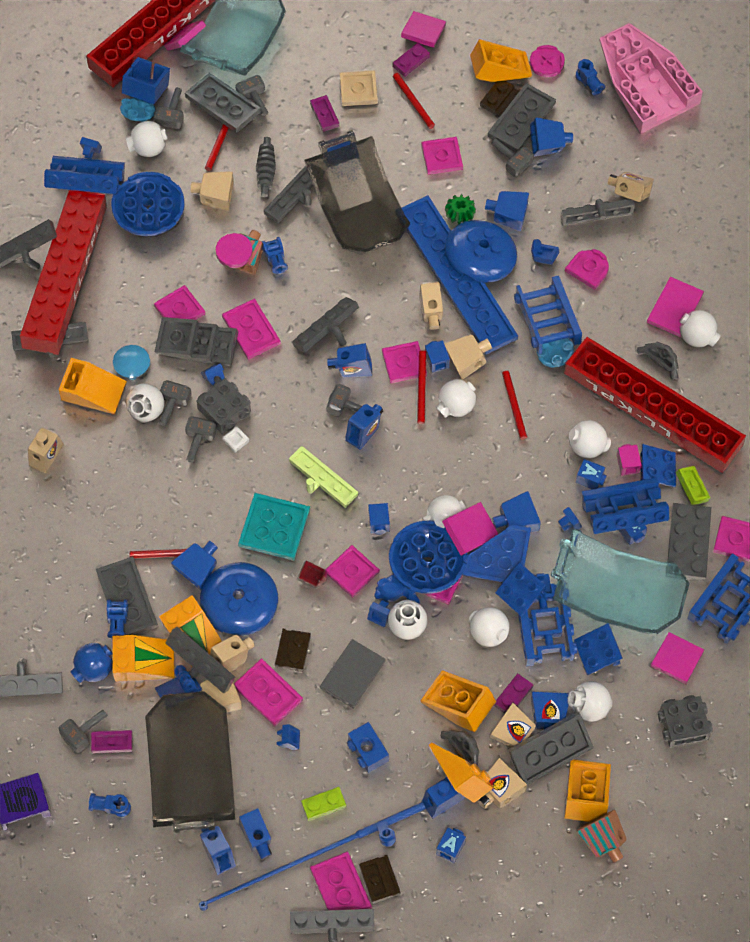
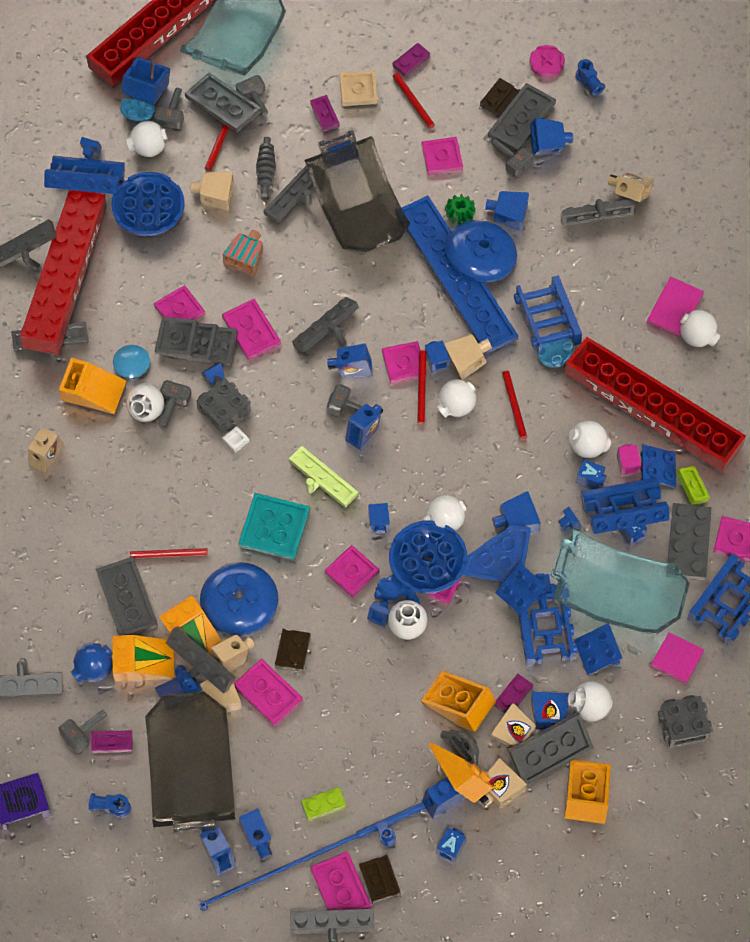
blue connector [107,599,128,638] -> none
dark pink tile [164,20,206,51] -> none
blue torso [171,540,218,590] -> none
dark grey piece [185,416,217,462] -> none
dark pink tile [215,233,253,268] -> none
blue connector [261,237,288,274] -> none
blue tile [277,724,300,750] -> none
dark red plate [297,561,327,588] -> none
dark grey tile [320,639,386,709] -> none
blue brick [346,722,389,773] -> none
dark pink tile [401,11,446,48] -> none
tan torso [419,282,443,330] -> none
dark pink tile [442,502,498,556] -> none
white brick [469,607,509,647] -> none
light orange slope [470,39,532,82] -> none
blue plate [531,239,560,265] -> none
dark pink tile [565,249,609,290] -> none
nougat torso [577,809,626,863] -> none
bright pink wedge [599,23,703,134] -> none
dark grey piece [637,342,679,379] -> none

